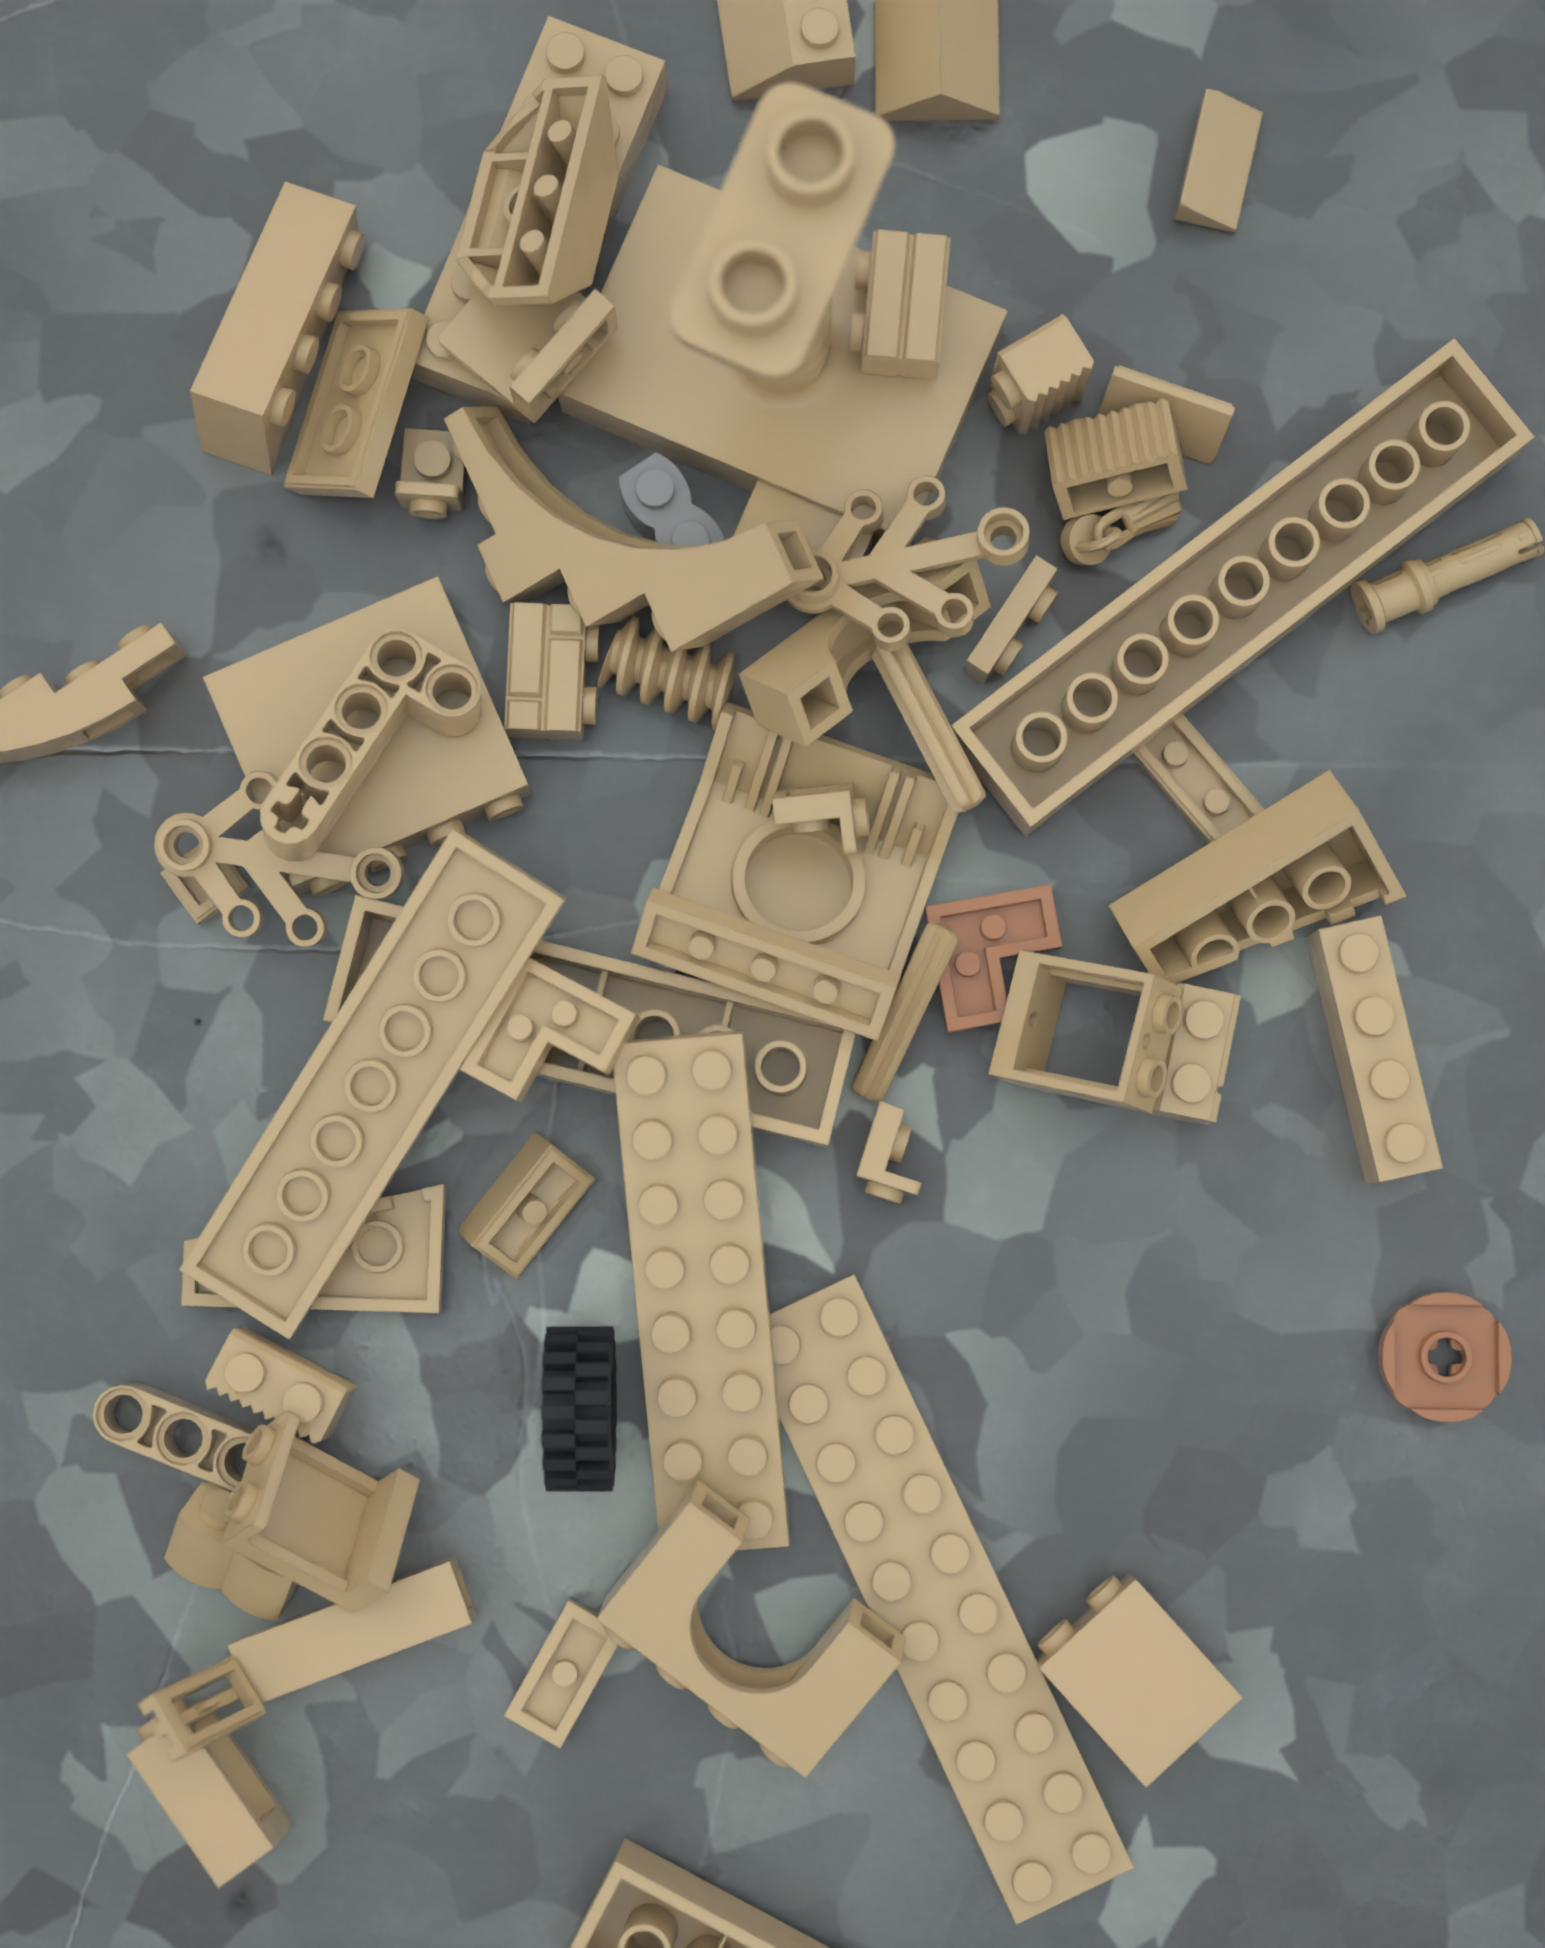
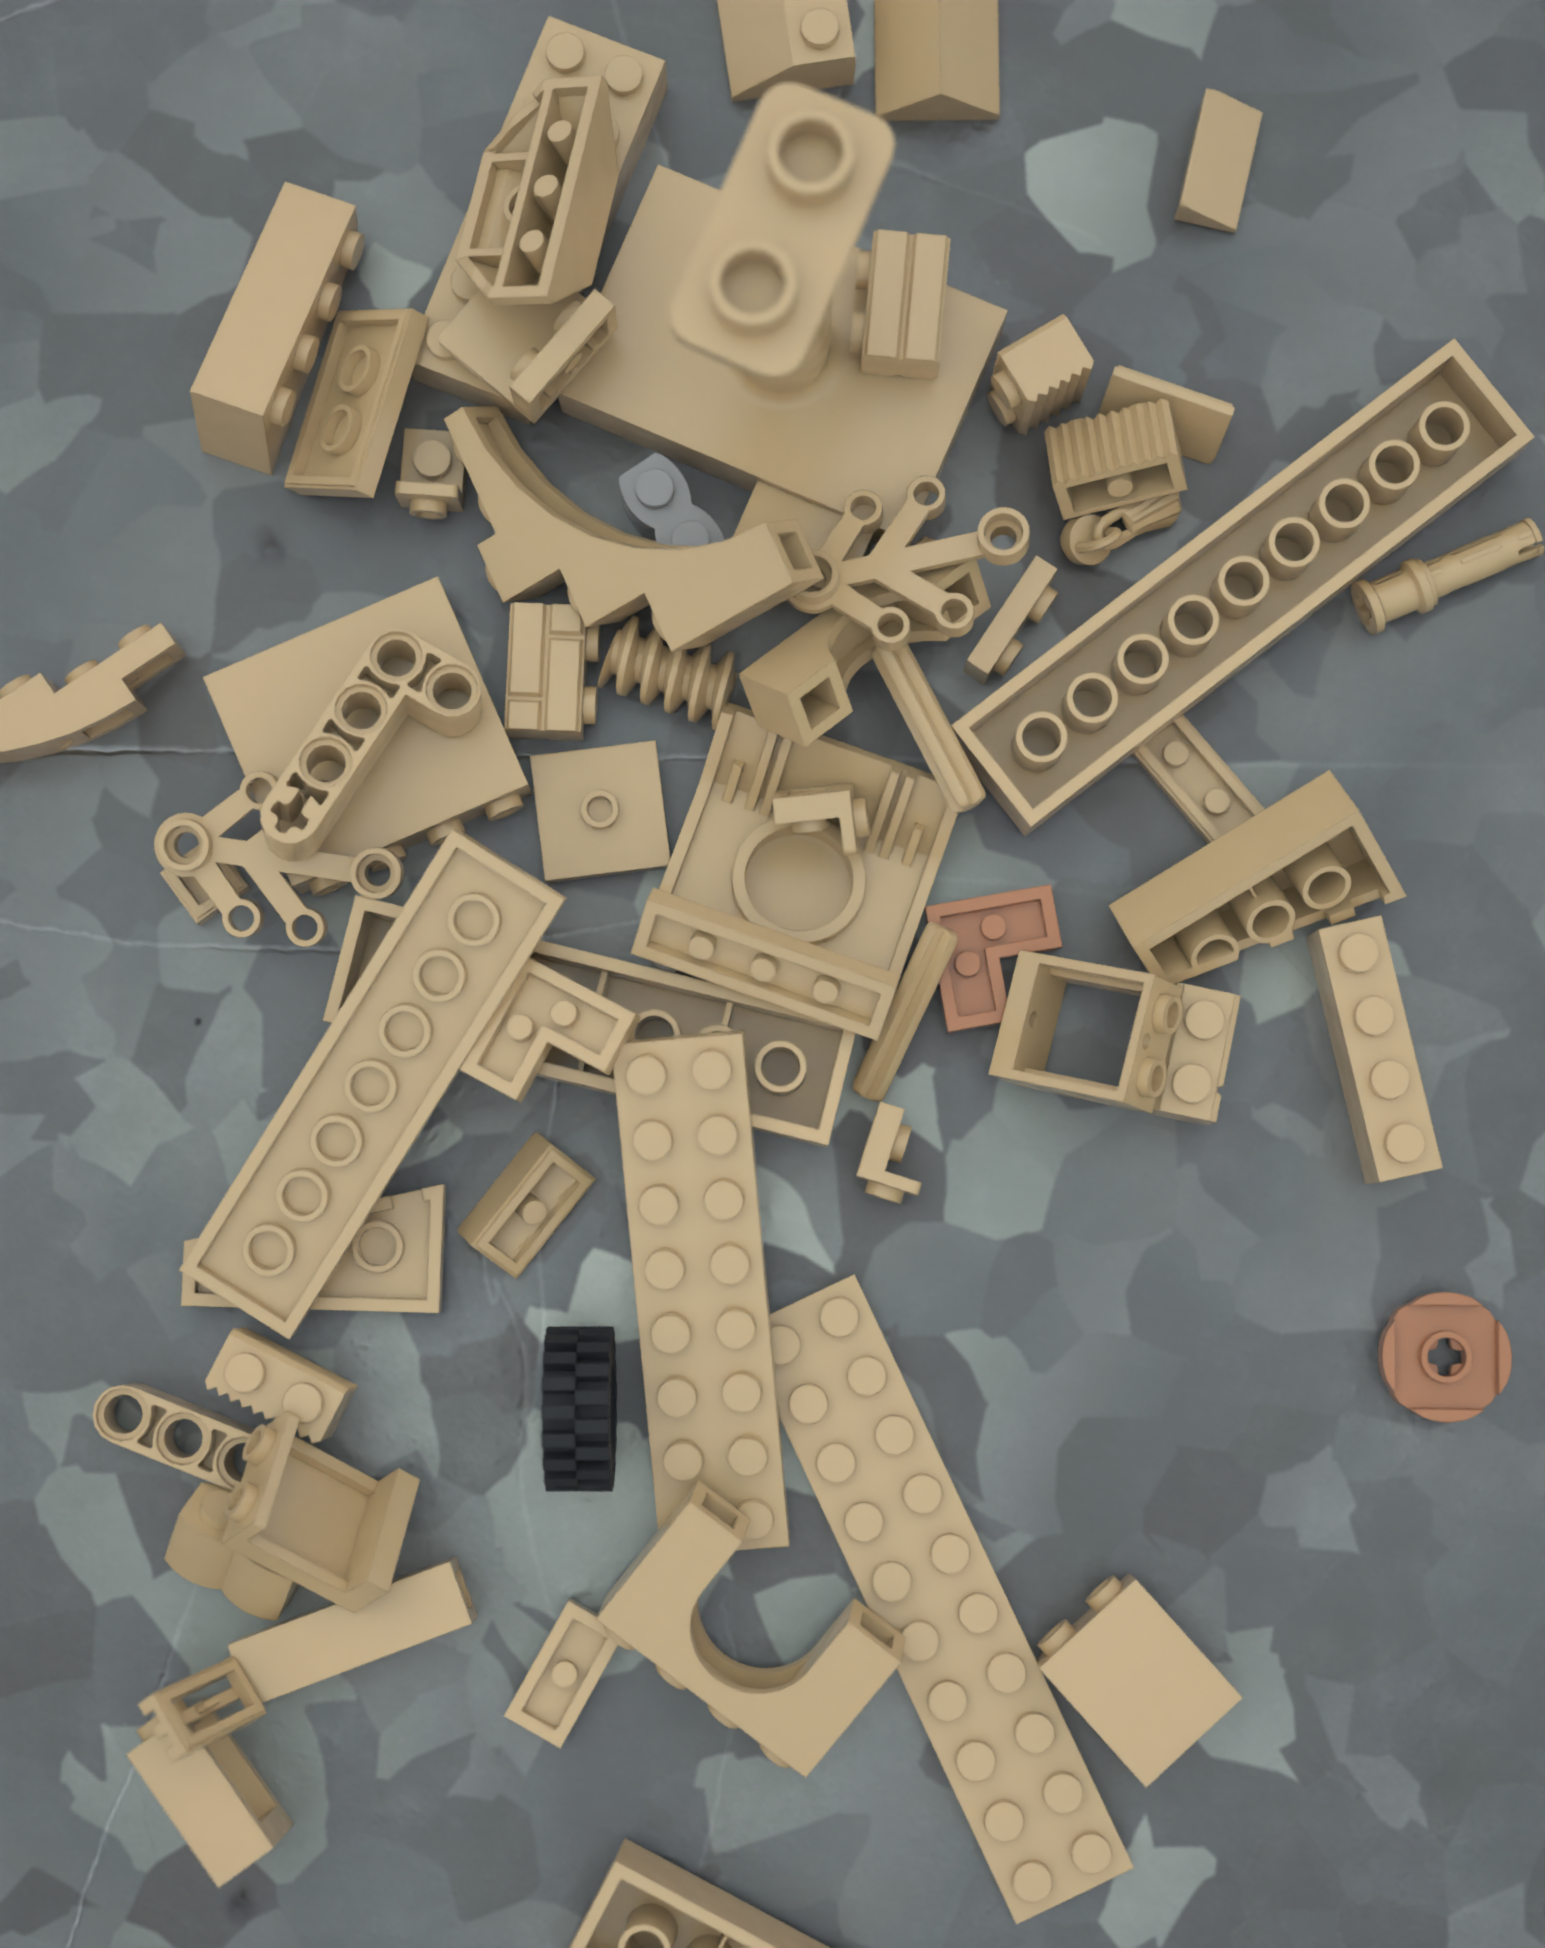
none -> tan plate [530,740,671,883]

